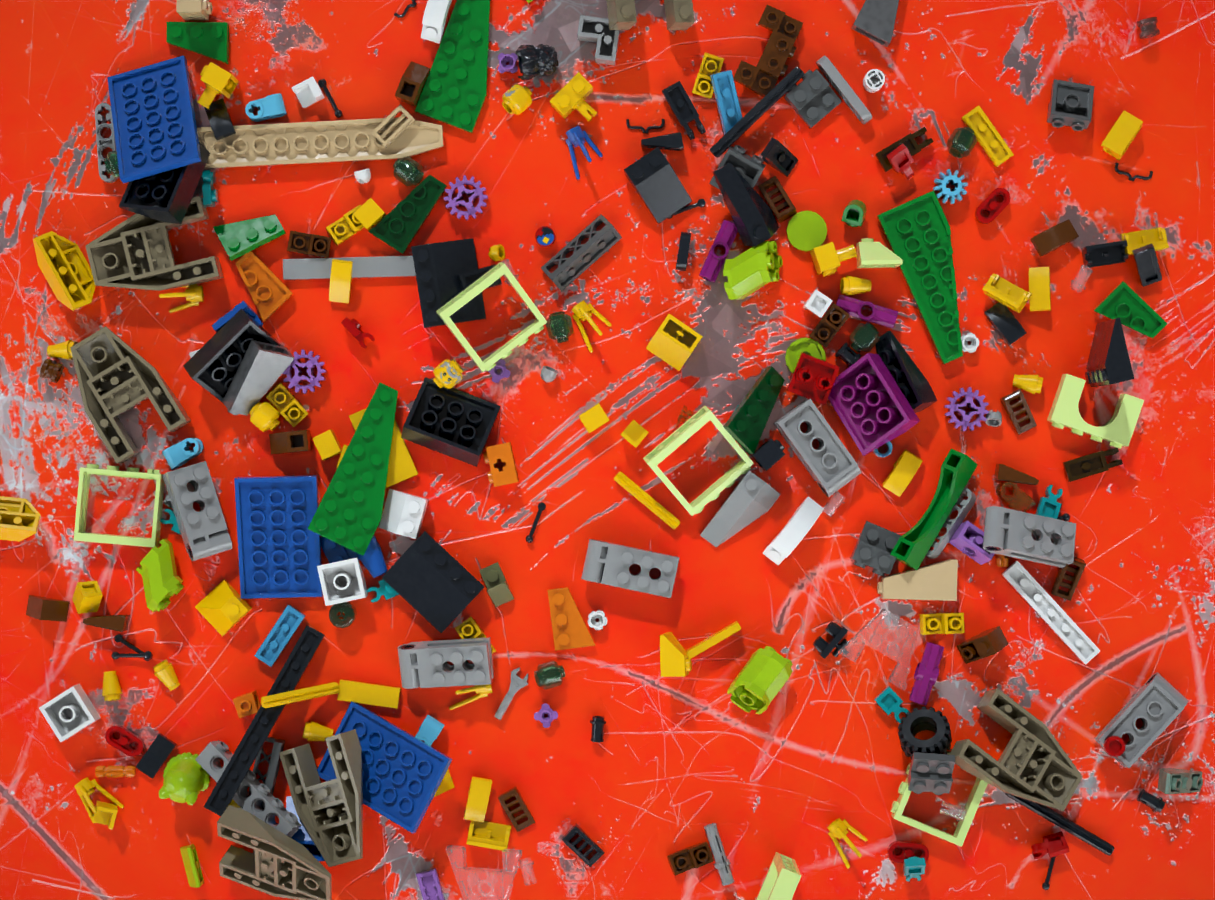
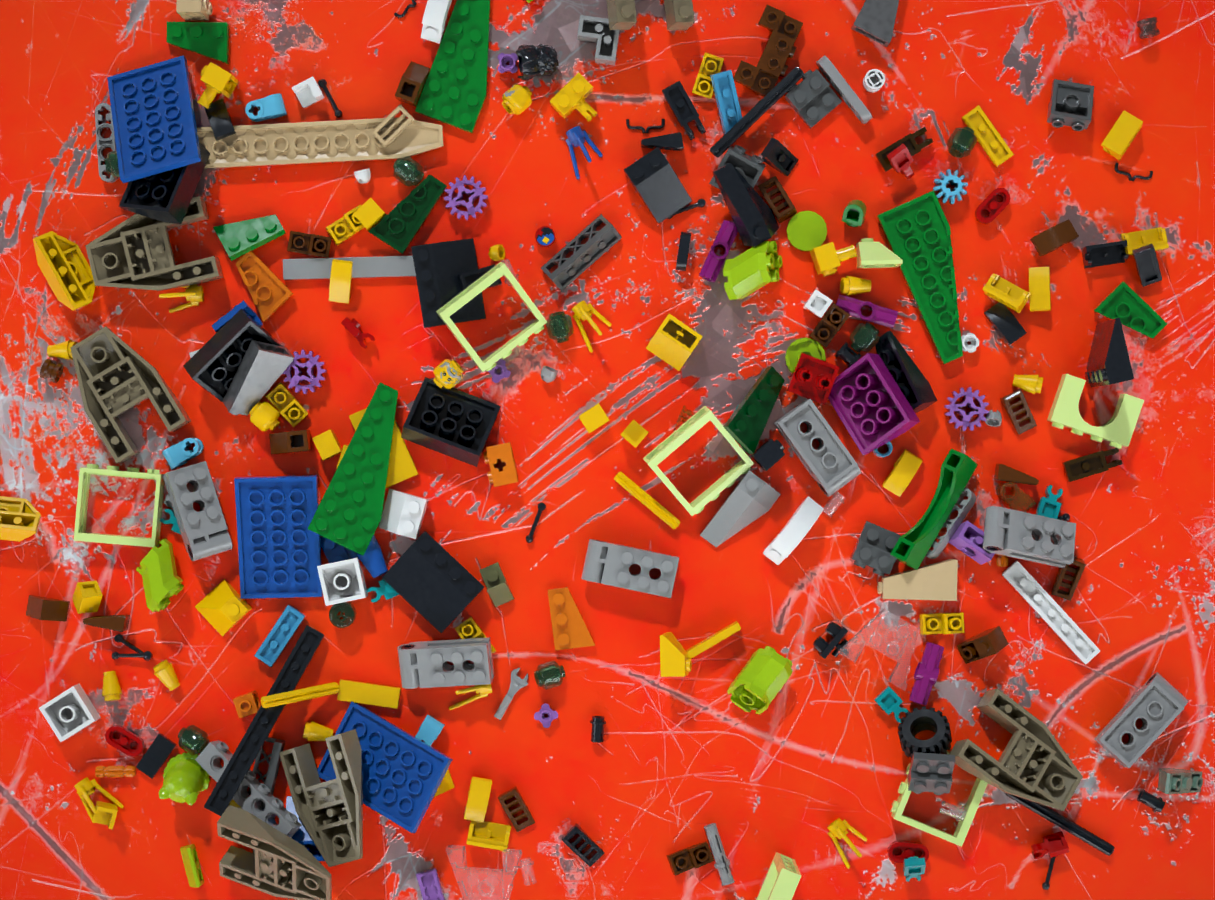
teal plate [202,170,218,207] -> none
white plate [587,610,608,630] -> none
clear pin [1070,265,1093,292] -> none
red tile [1103,736,1126,757] -> none
none -> head [178,725,209,755]

